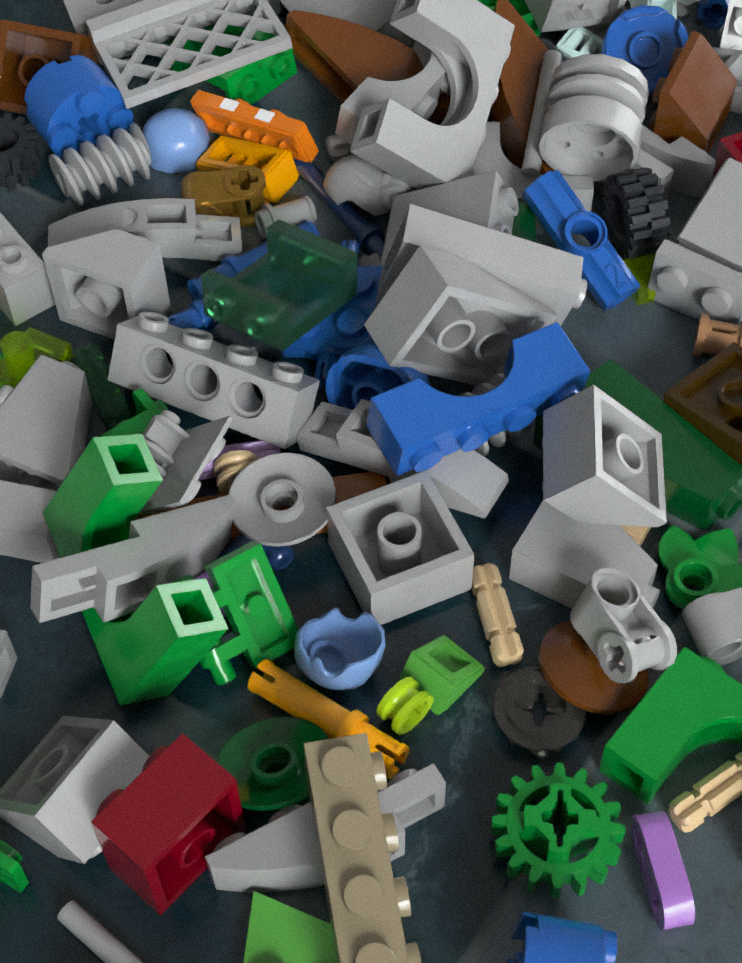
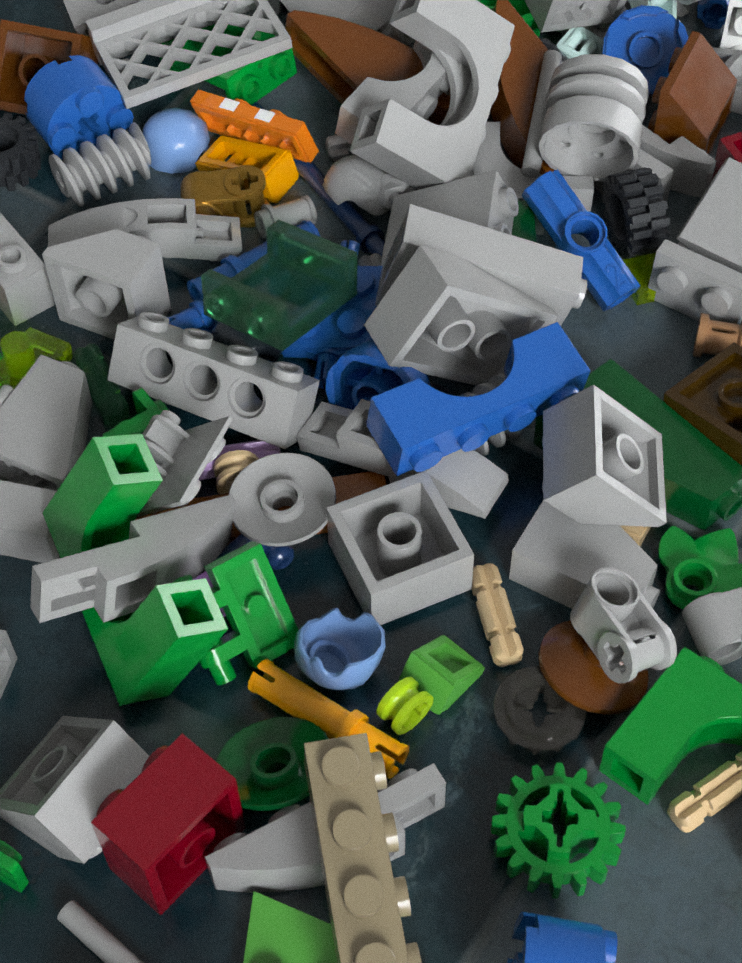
medium lavender beam [631,810,695,931] -> none

